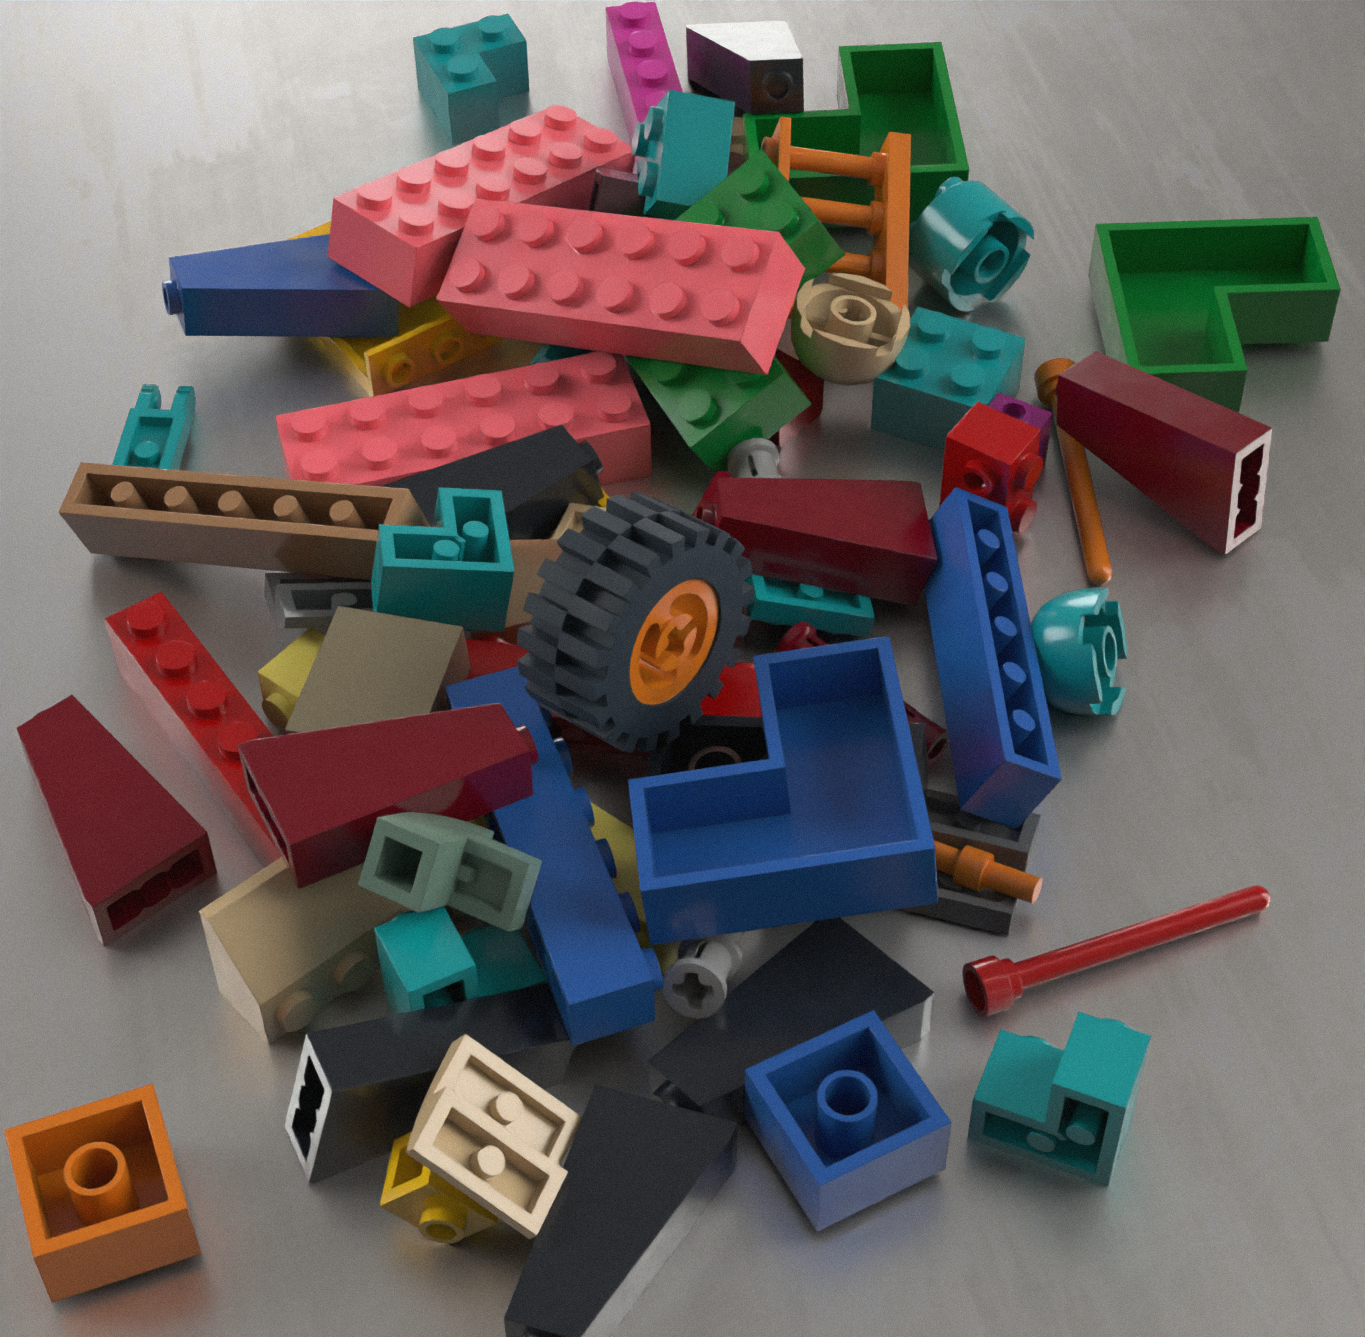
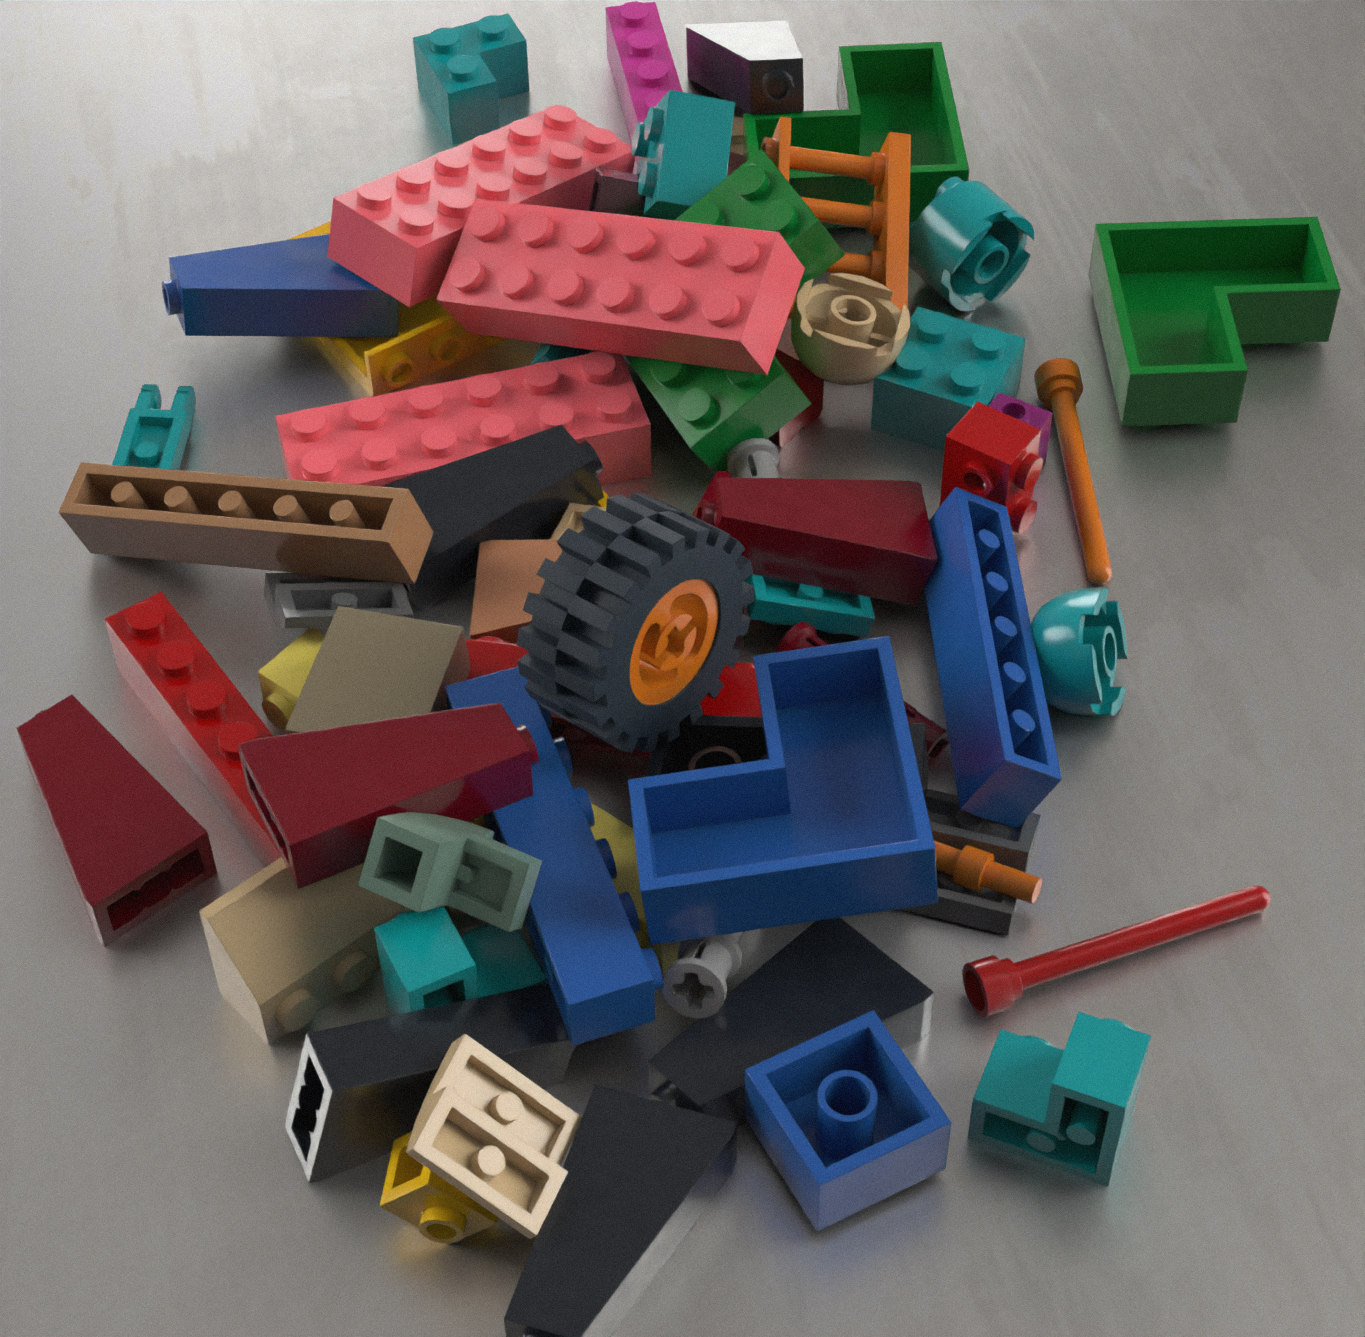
orange brick [4,1084,202,1303] -> none
teal brick [371,487,515,631] -> none
dark red slope [1055,351,1272,555] -> none

